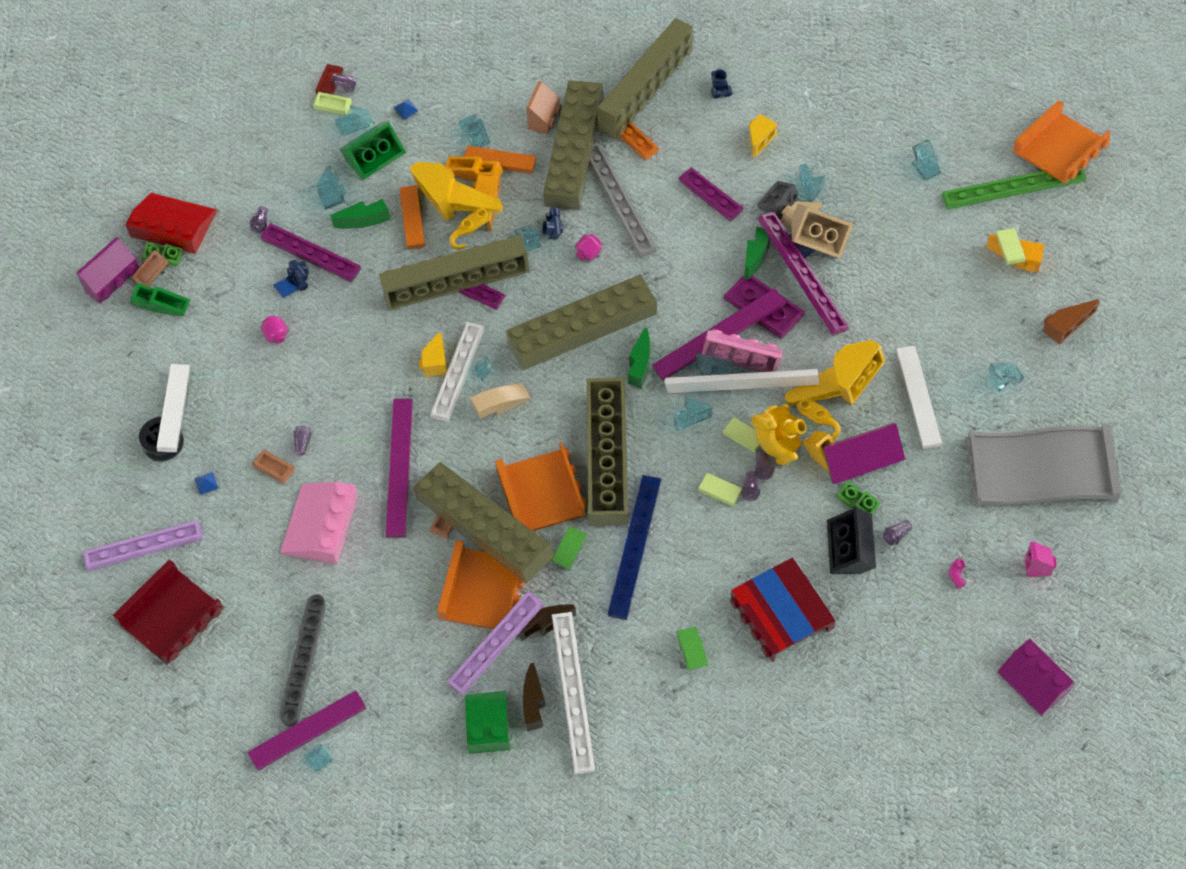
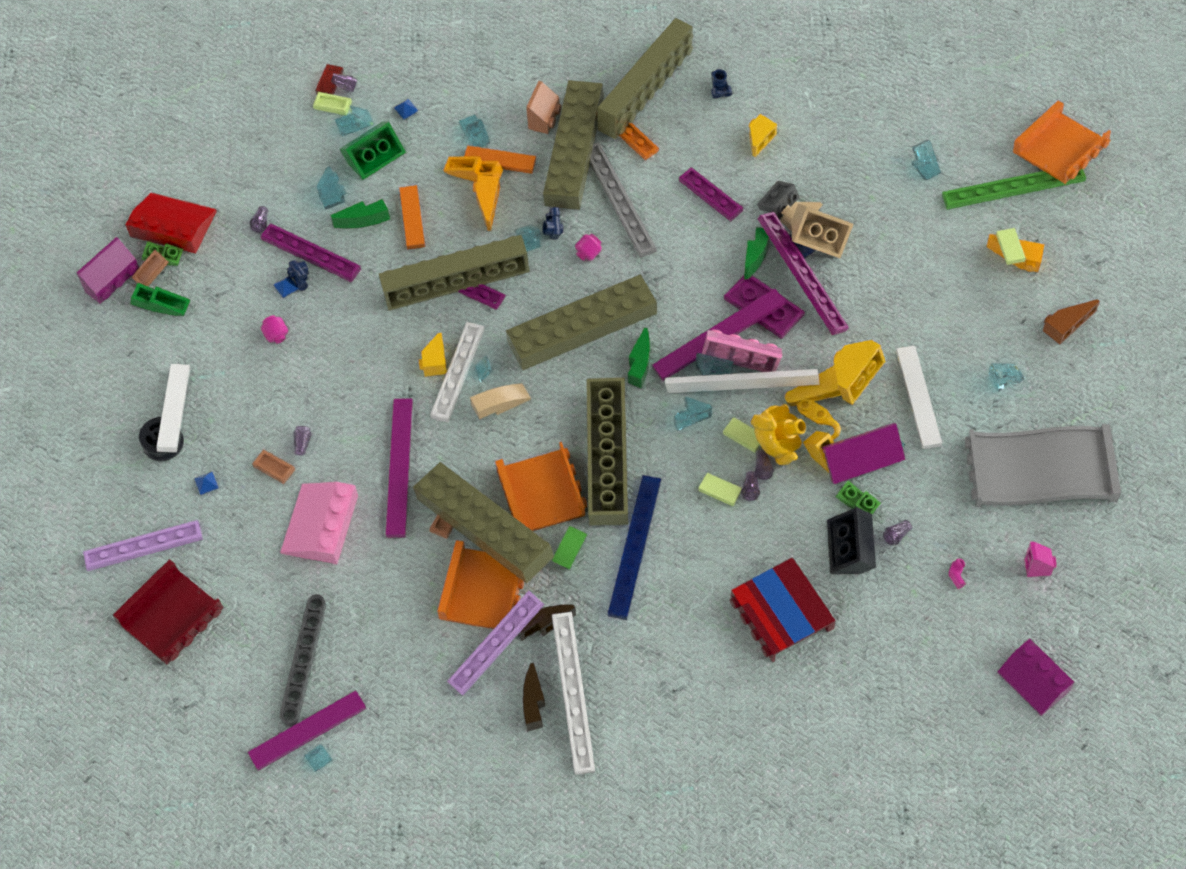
yellow slope [409,162,503,250] -> none
green slope [465,691,510,754] -> none
bright green slope [676,626,708,670] -> none
clear light blue slope [799,164,825,202] -> none

